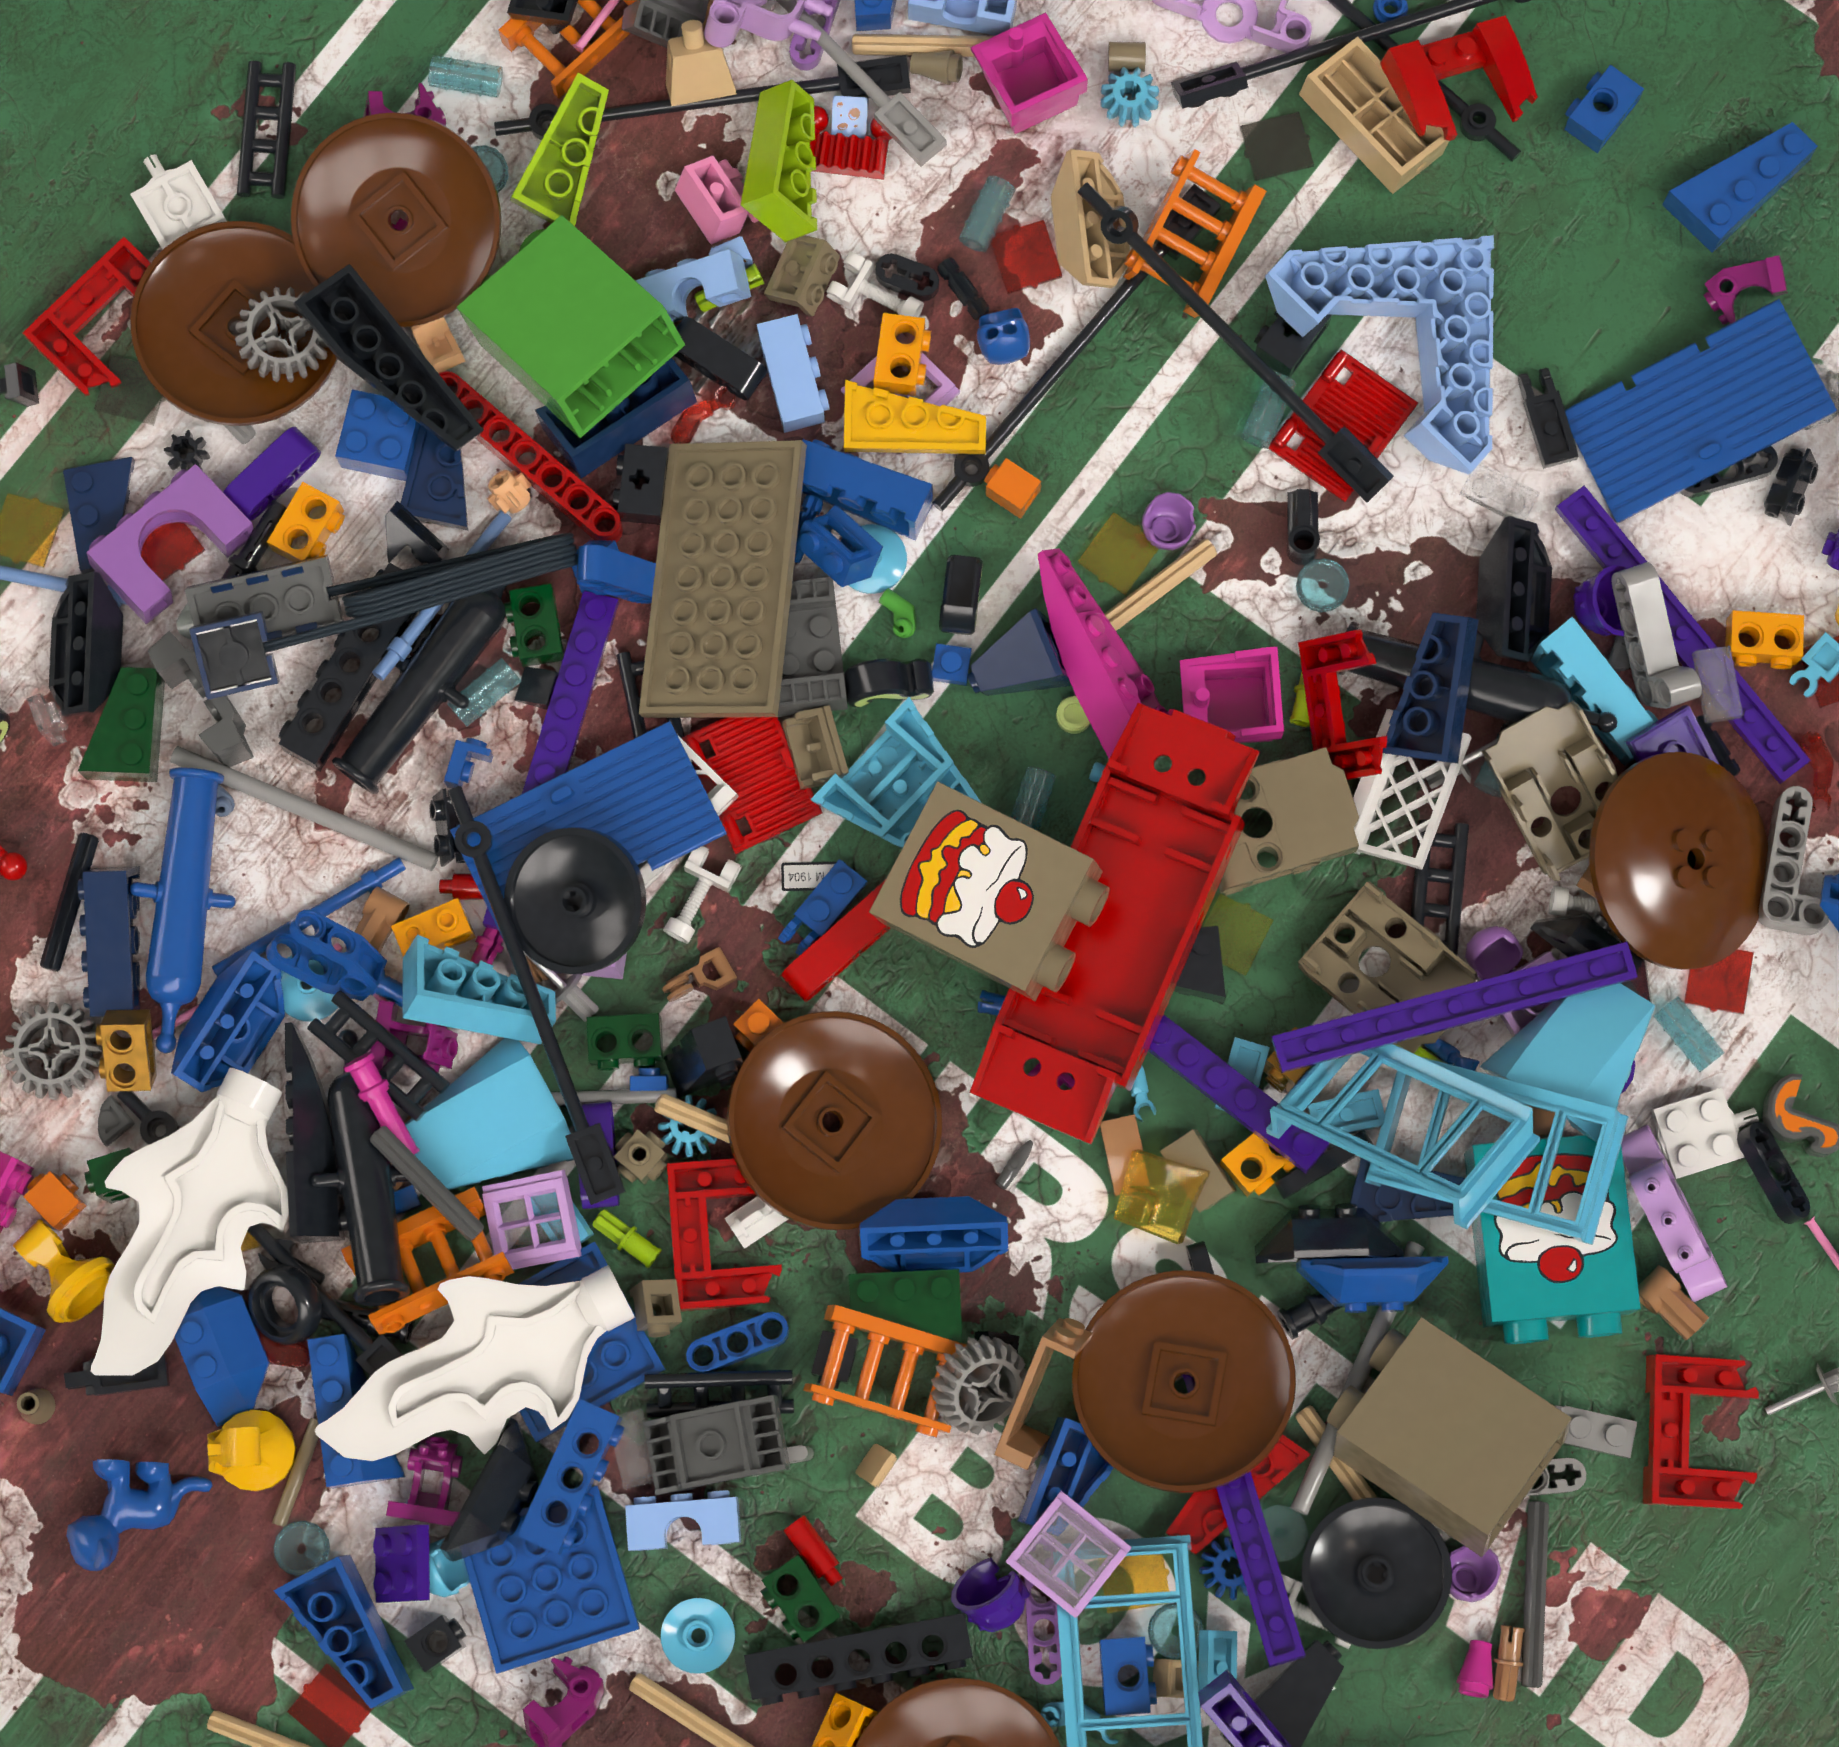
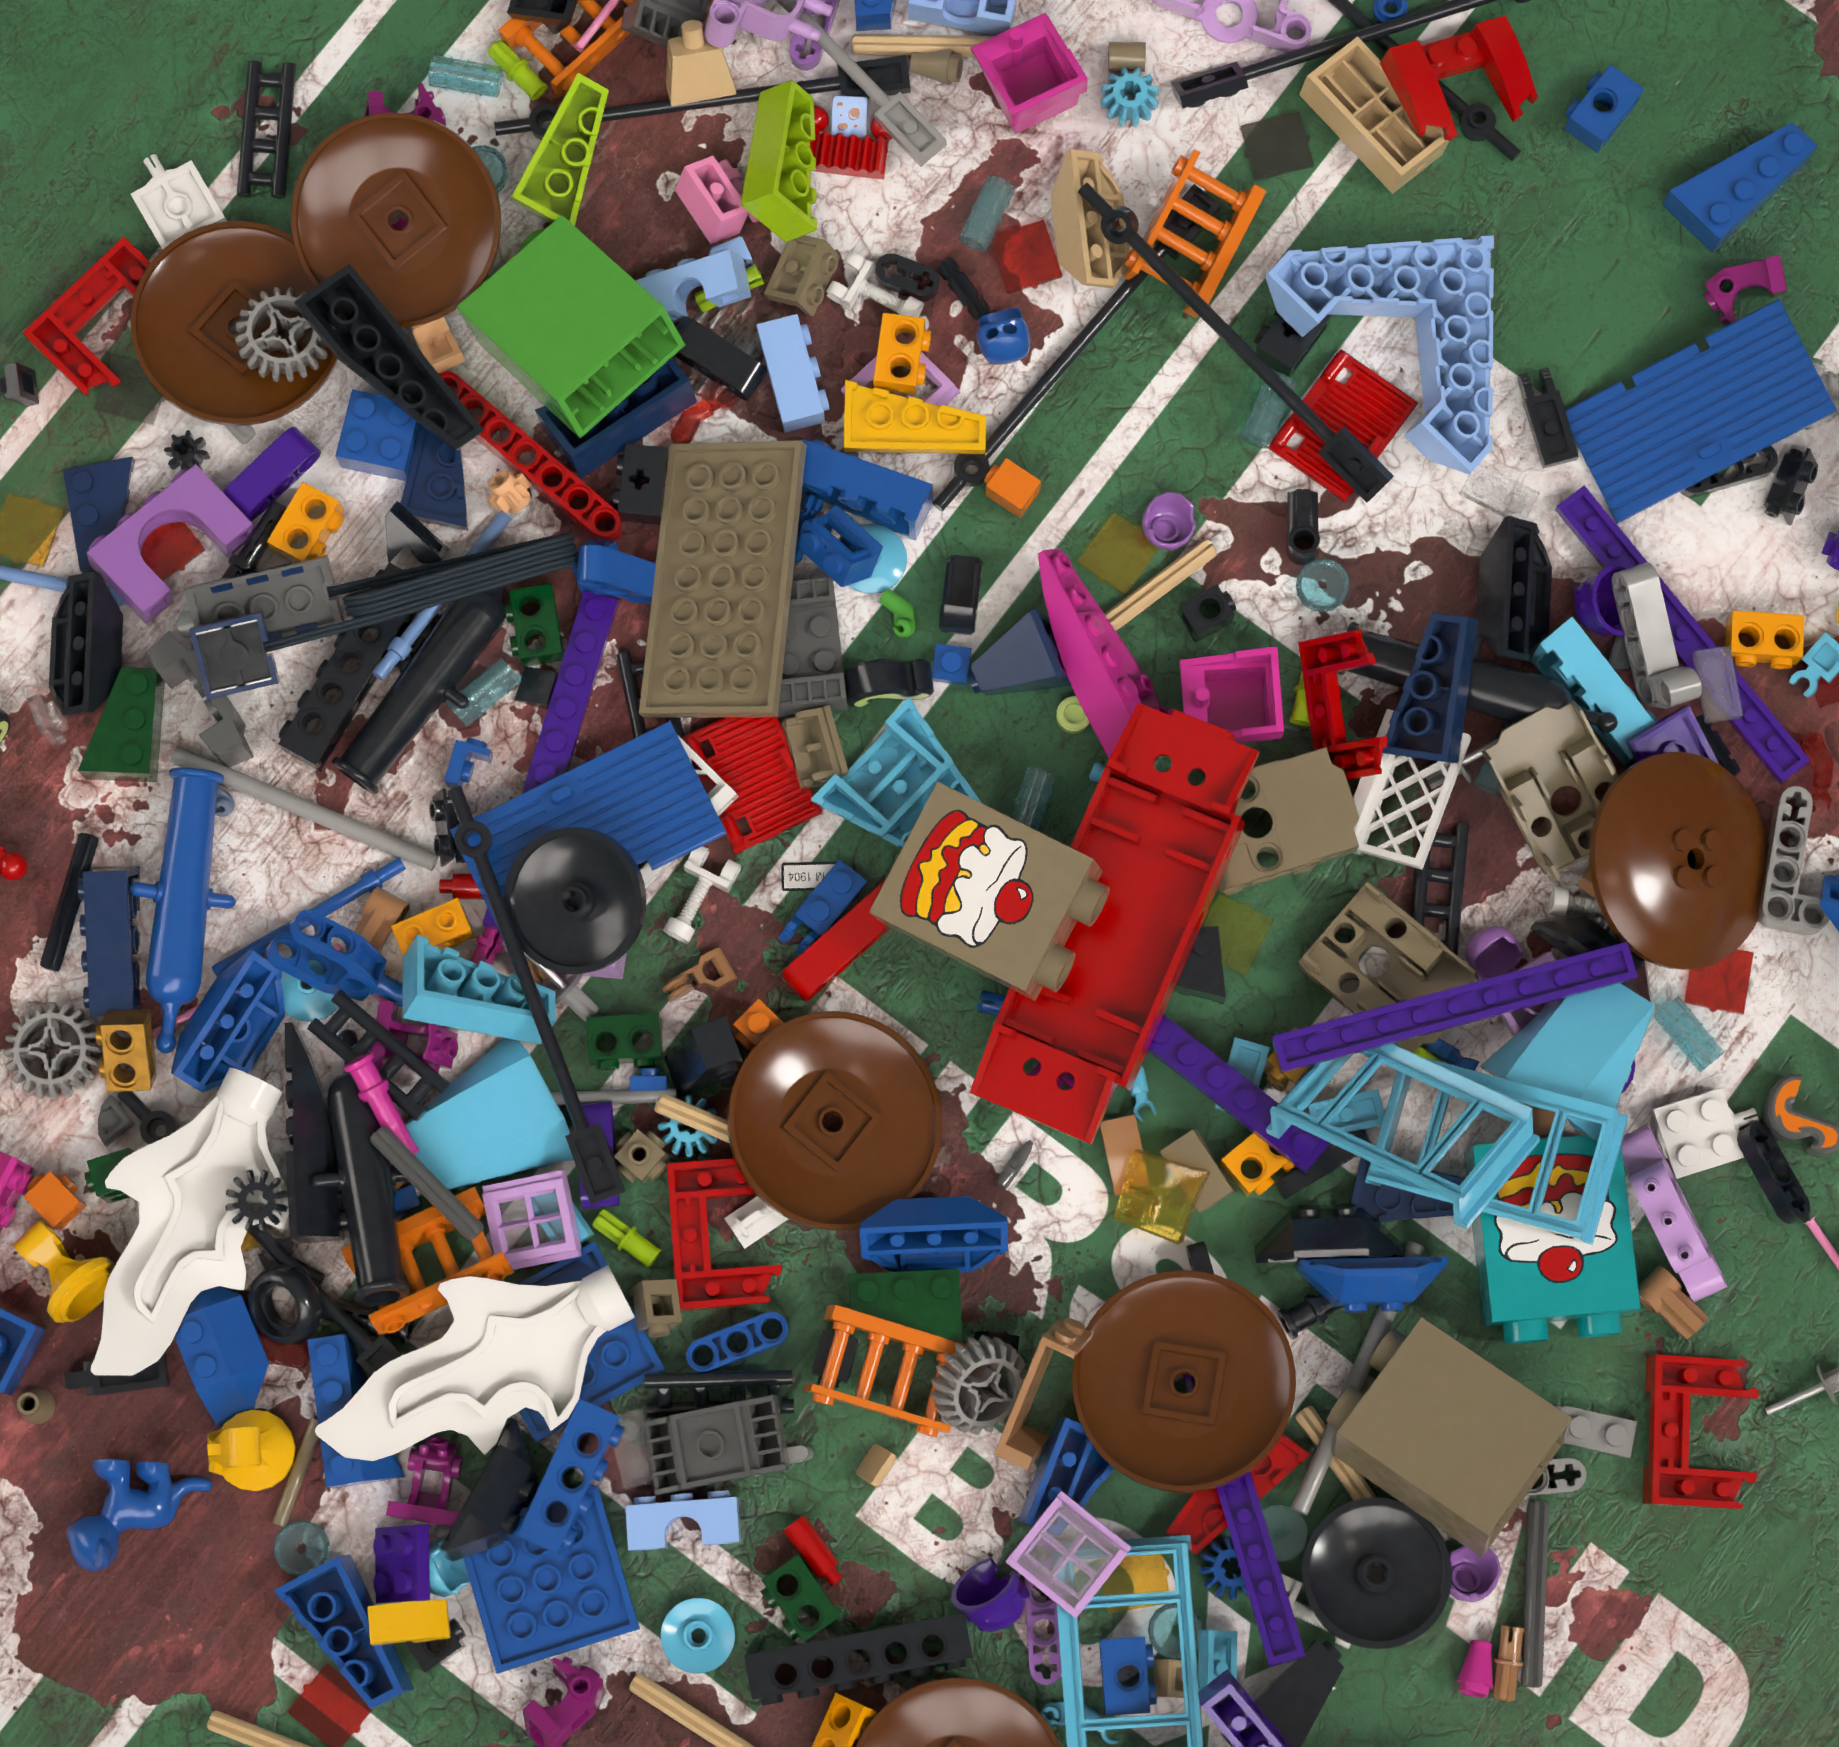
none -> black gear [225,1170,288,1232]
none -> yellow slope [368,1600,451,1646]
none -> lime axle [488,40,548,101]
none -> black brick [1178,584,1236,643]

